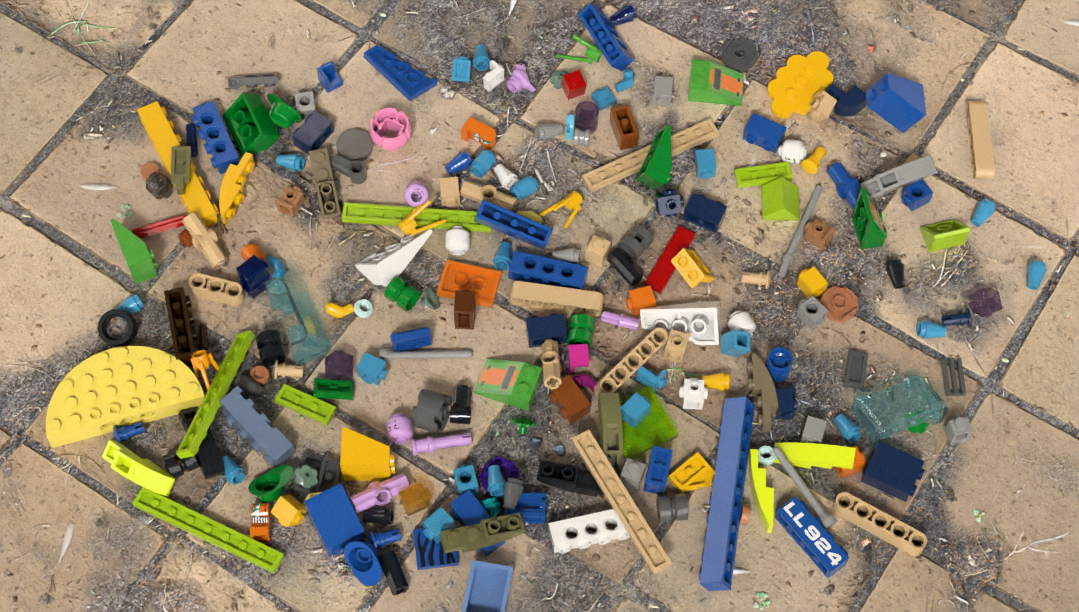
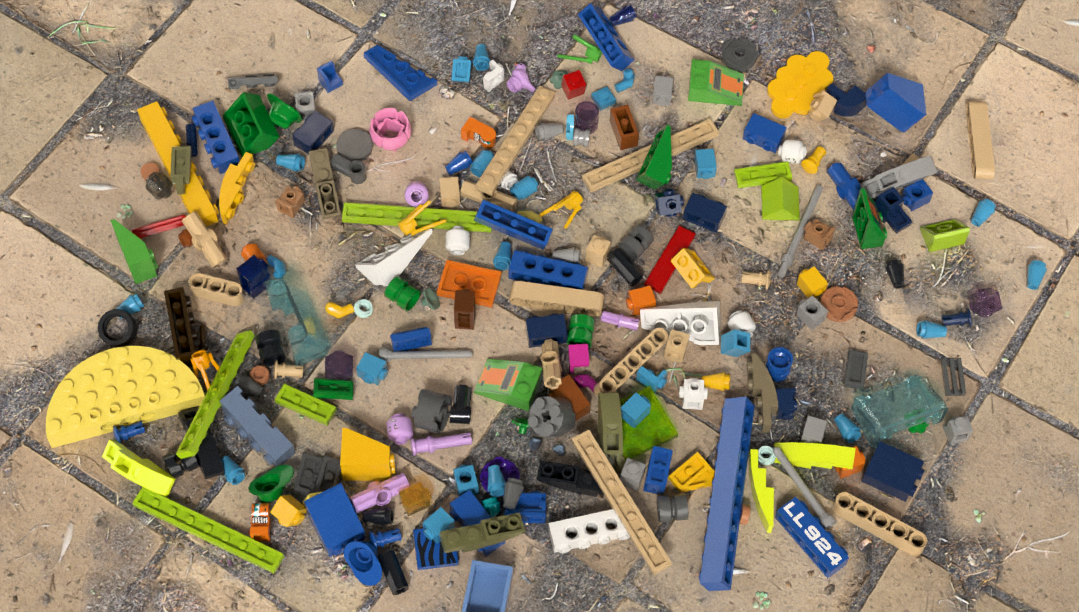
sand green plant [295,464,318,489] -> none
none -> tan plate [475,86,556,196]
none -> dark grey brick [528,396,575,437]
none -> dark blue brick [876,187,912,234]

